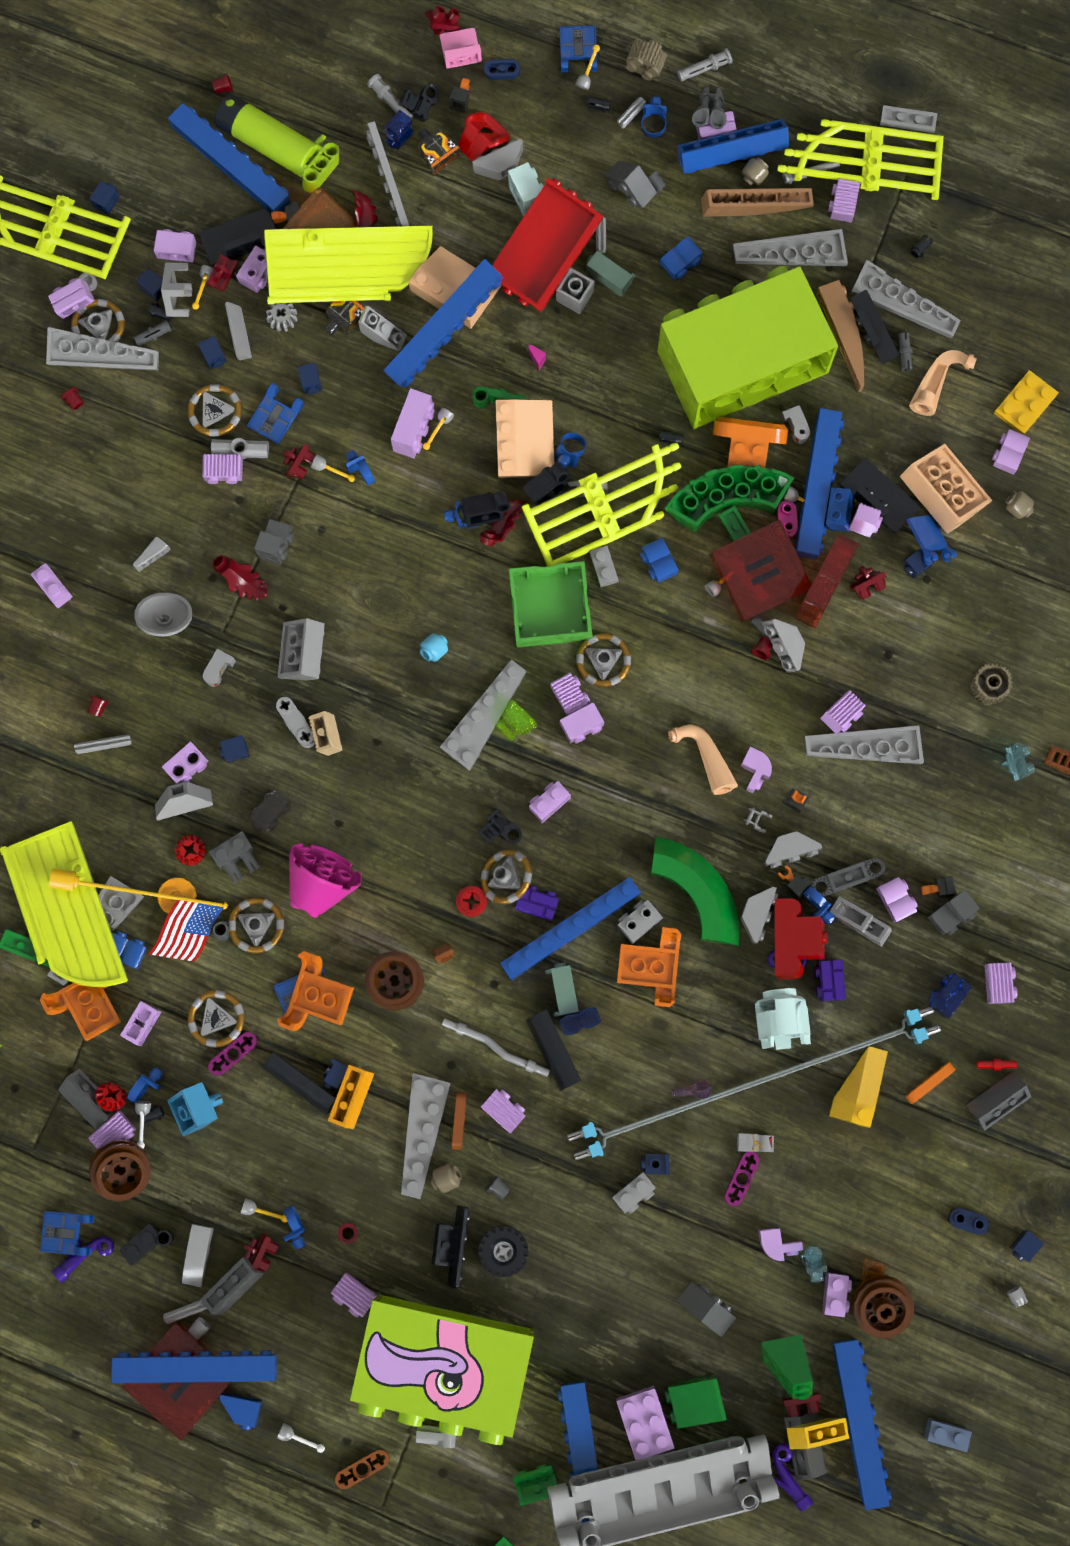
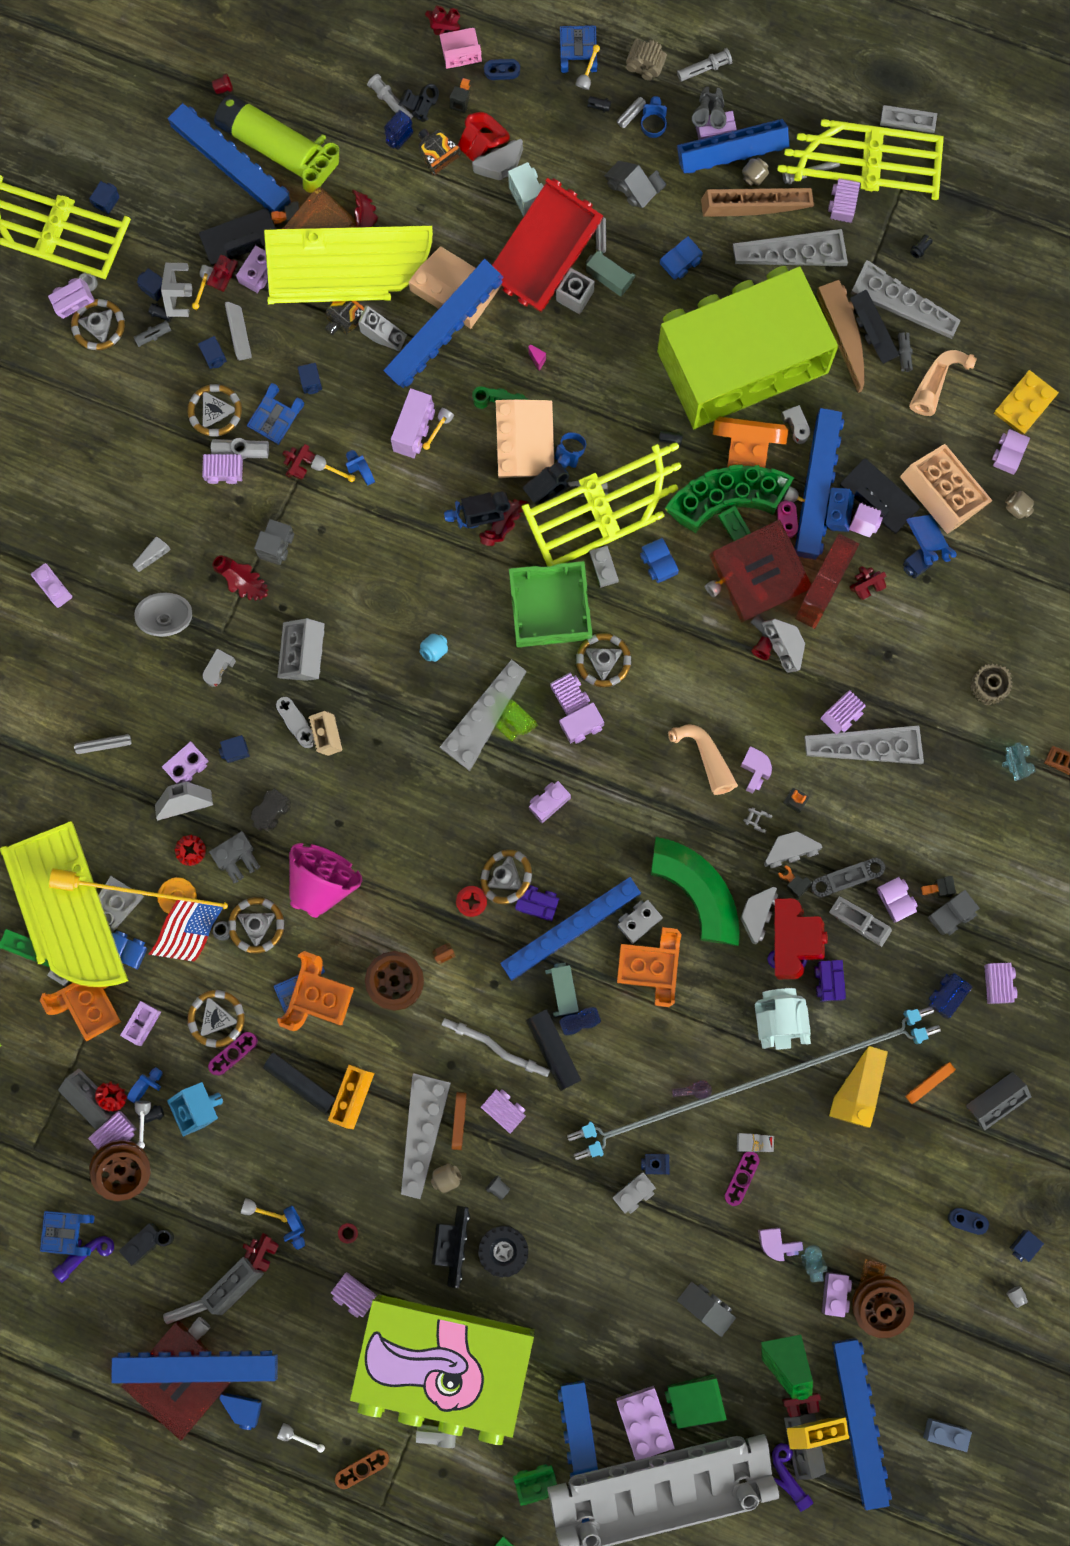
light grey wing [46,327,159,371] -> none
dark red piece [61,387,84,410] -> none
dark red piece [87,695,109,717] -> none
lavender brick [154,229,196,263] -> none
light grey slope [182,1224,214,1287] -> none
light grey gear [266,303,298,332] -> none
dark blue brick [323,1058,348,1090] -> none
light grey wing [366,121,409,227] -> none
black piece [477,809,522,845] -> none
blue piece [803,886,835,924] -> none
red bar [976,1059,1017,1070] -> none

